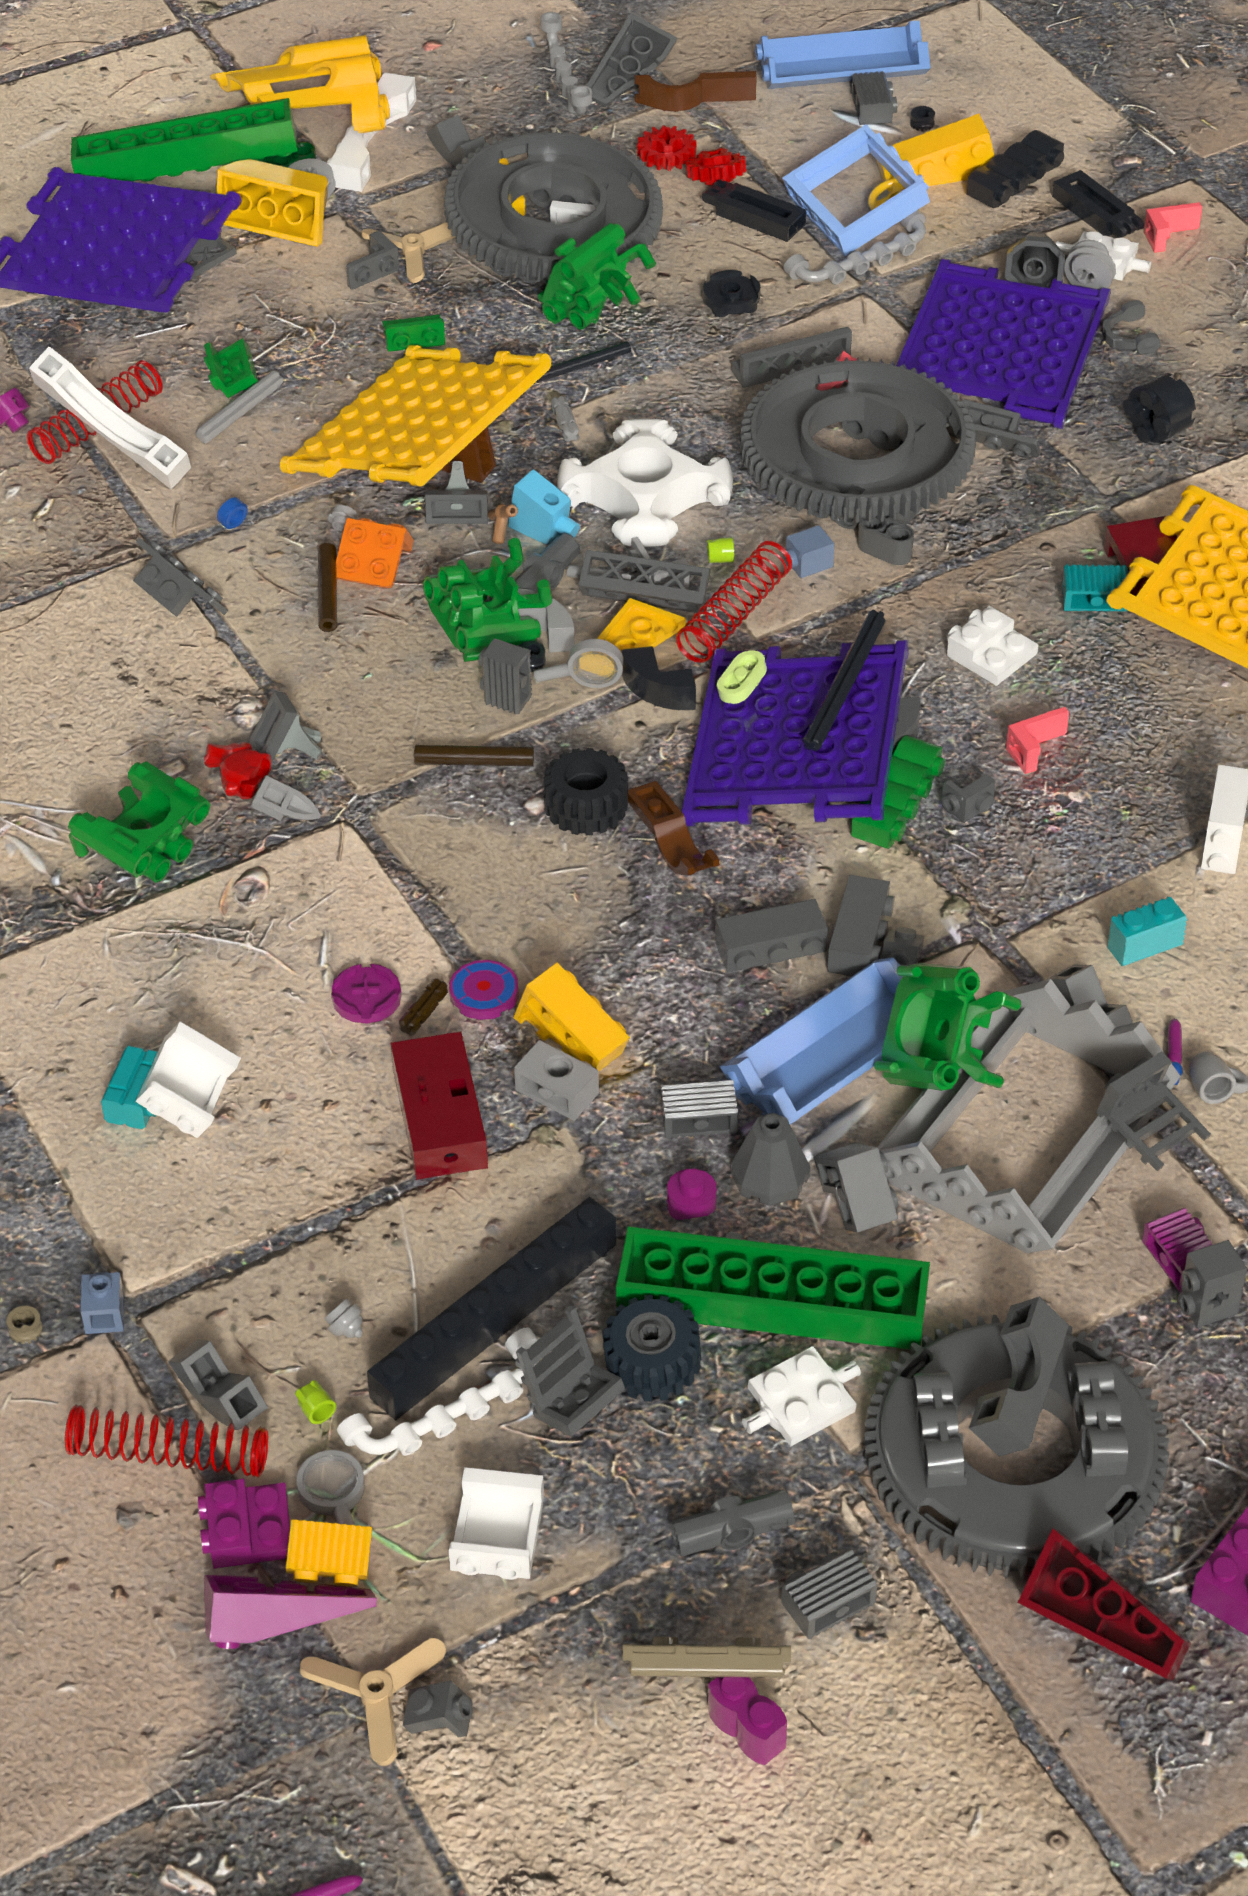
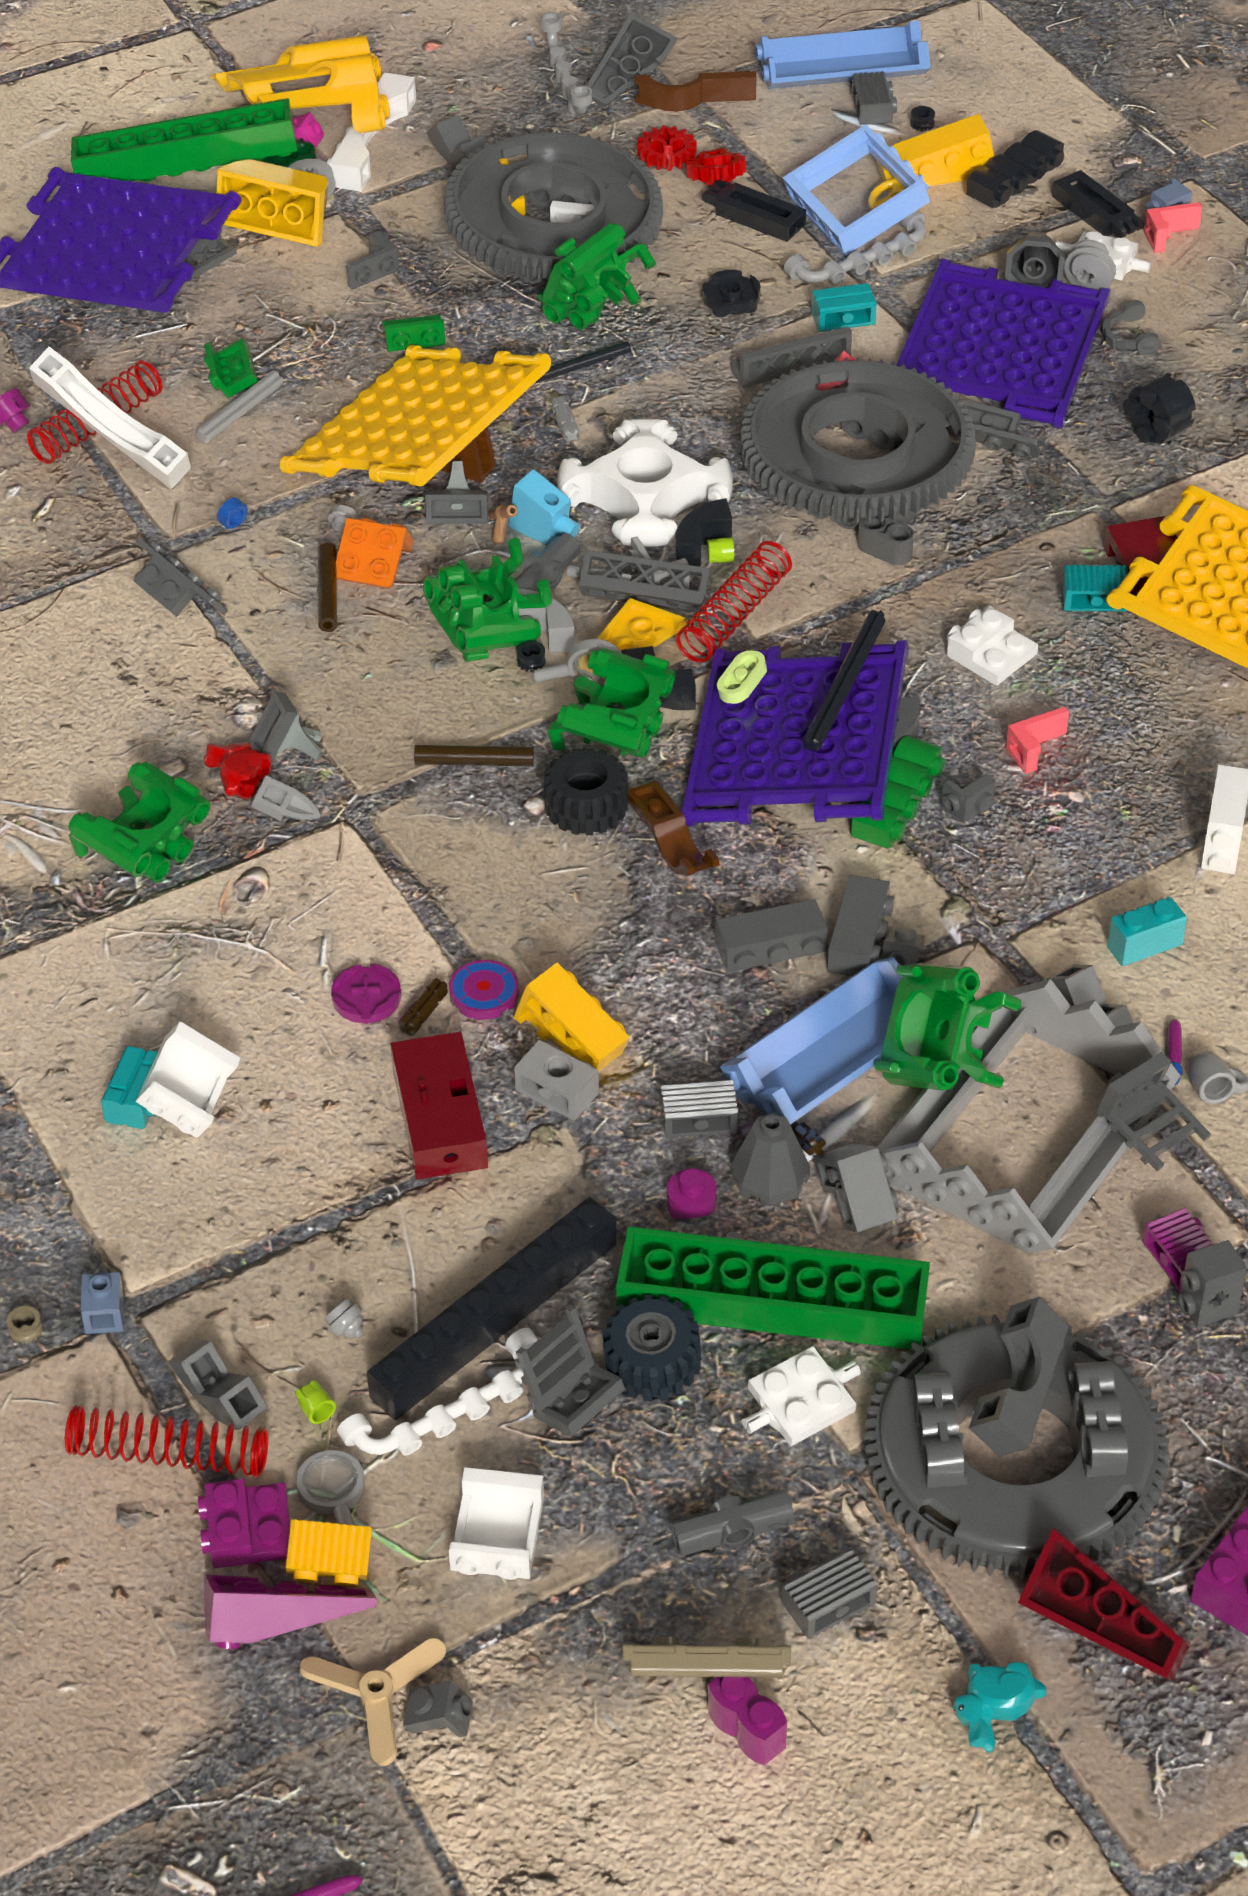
tan piece [362,222,456,283] -> none
dark grey brick [479,639,532,715] -> none
sand blue brick [783,525,834,578] -> none
none -> dark pink bracket [293,112,324,148]
none -> green piece [547,647,676,759]
none -> black brick [676,498,732,567]
none -> dark brown axle [790,1121,826,1157]
none -> teal brick [811,283,877,332]
none -> teal animal [952,1662,1047,1753]
none -> sand blue brick [1146,178,1192,211]

